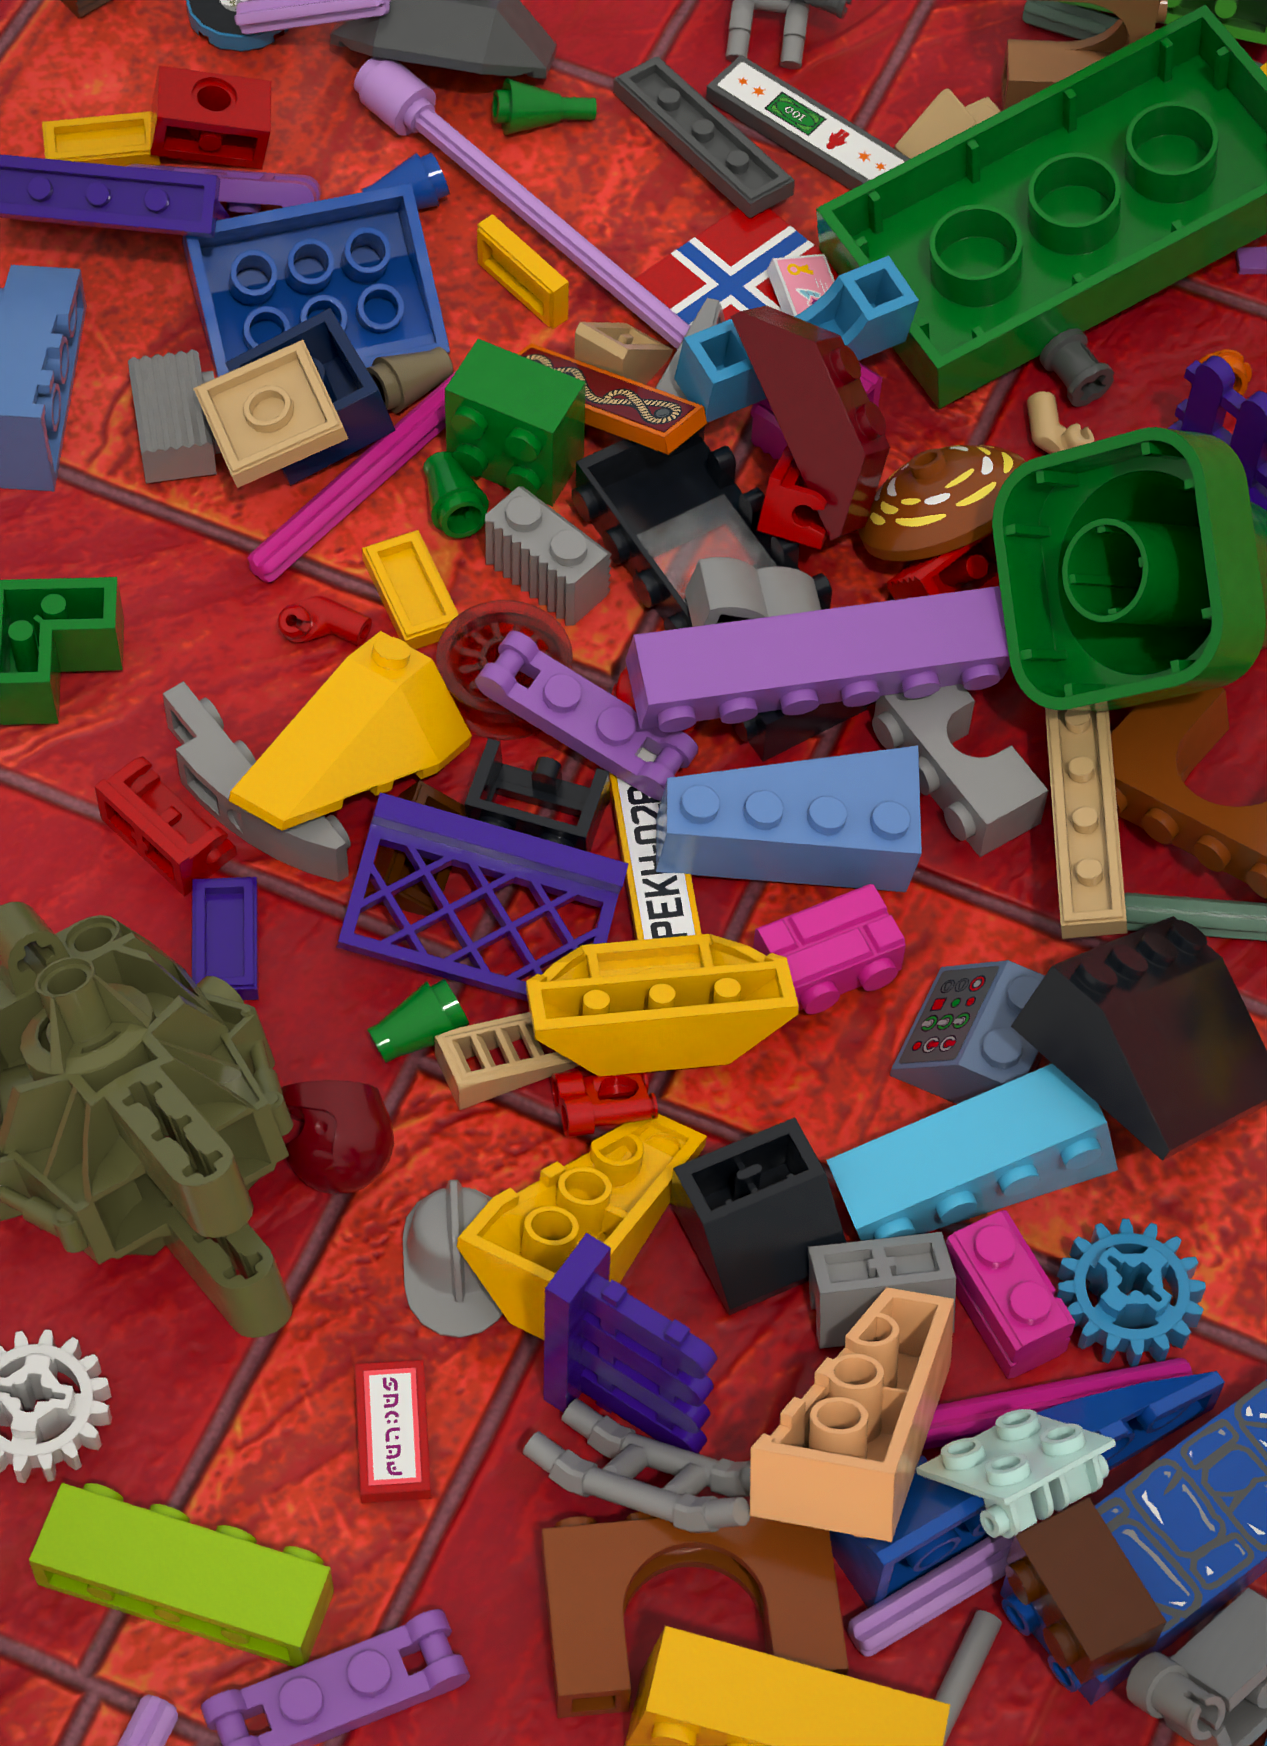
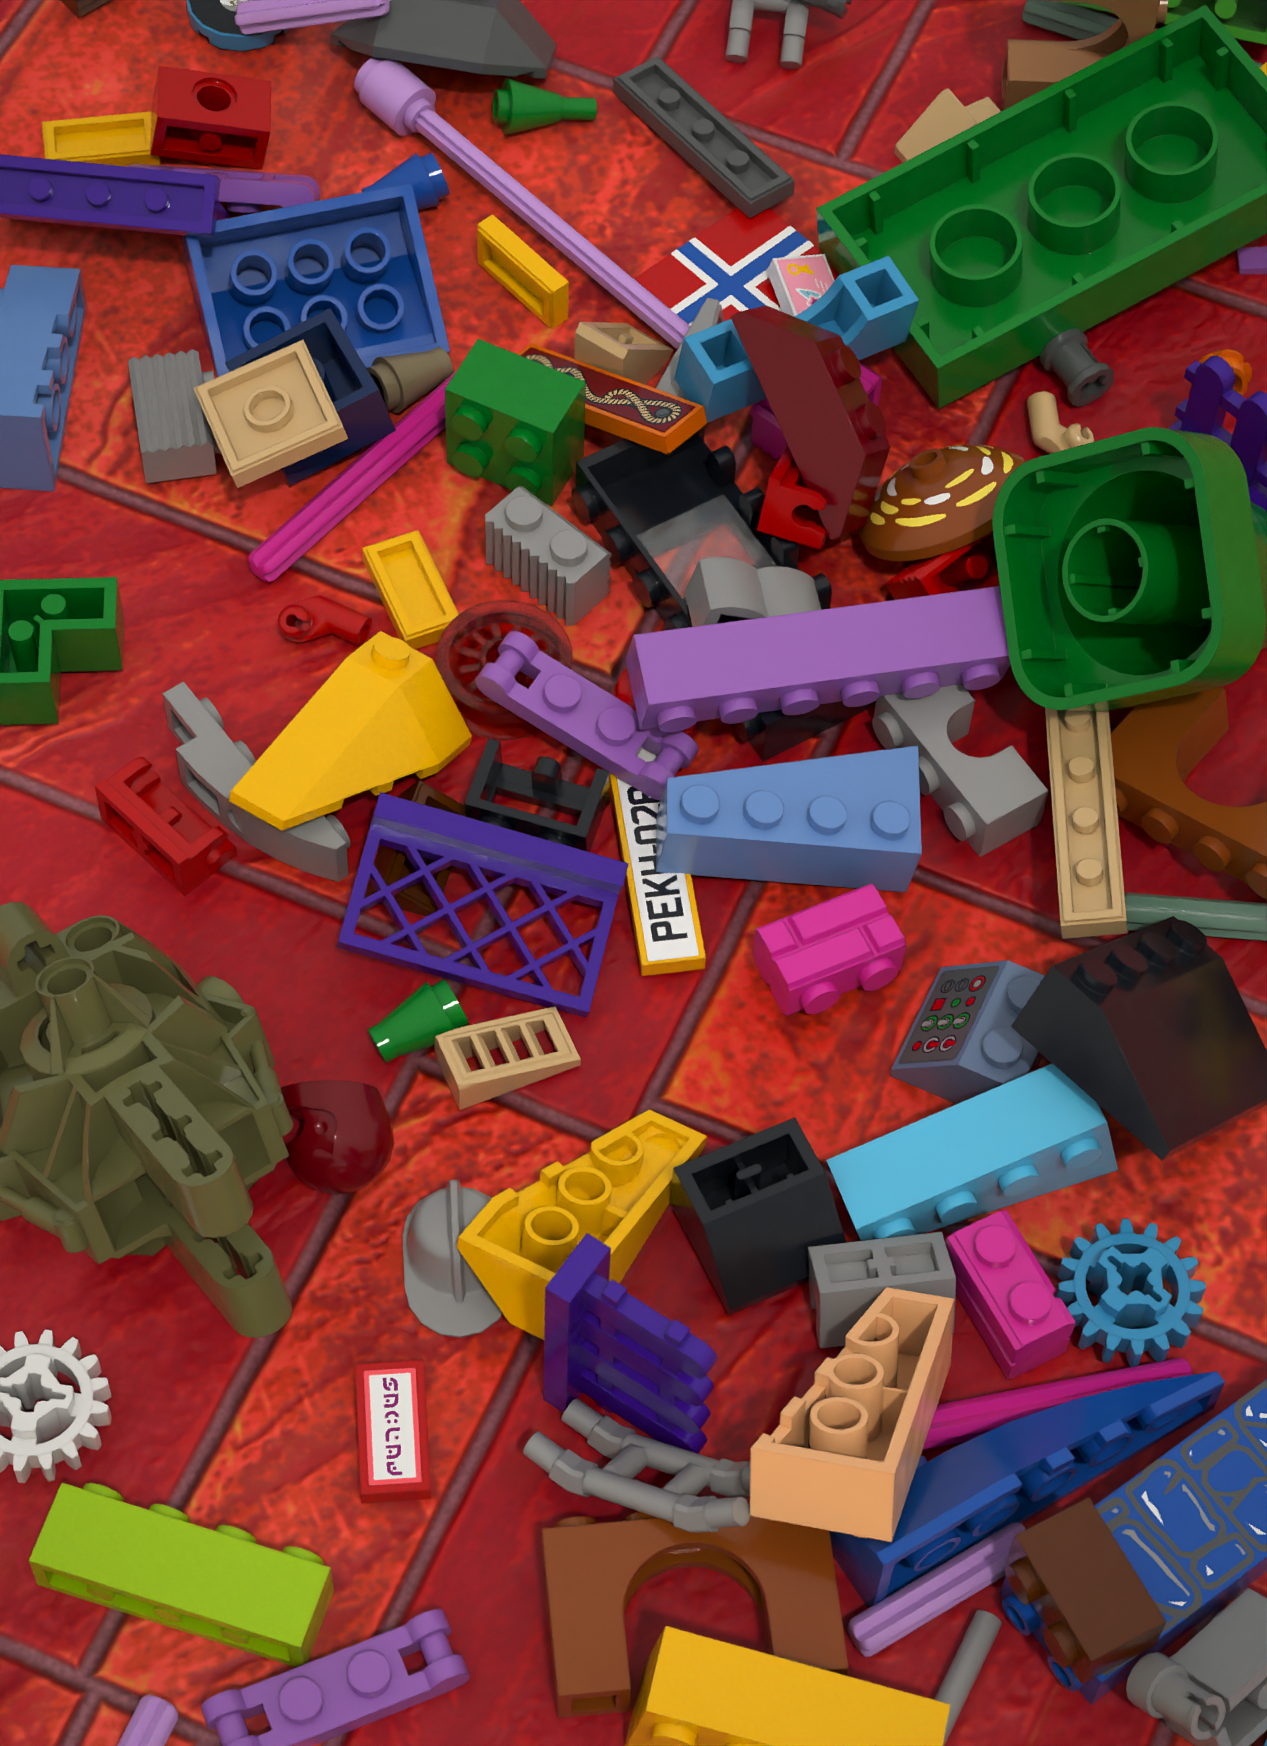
dark purple tile [192,877,259,1000] -> none
green cone [423,451,489,538] -> none
yellow wedge [526,934,799,1077] -> none
red piece [551,1070,658,1137] -> none
tile [706,55,910,190] -> none
light aqua hinge [916,1409,1116,1539] -> none

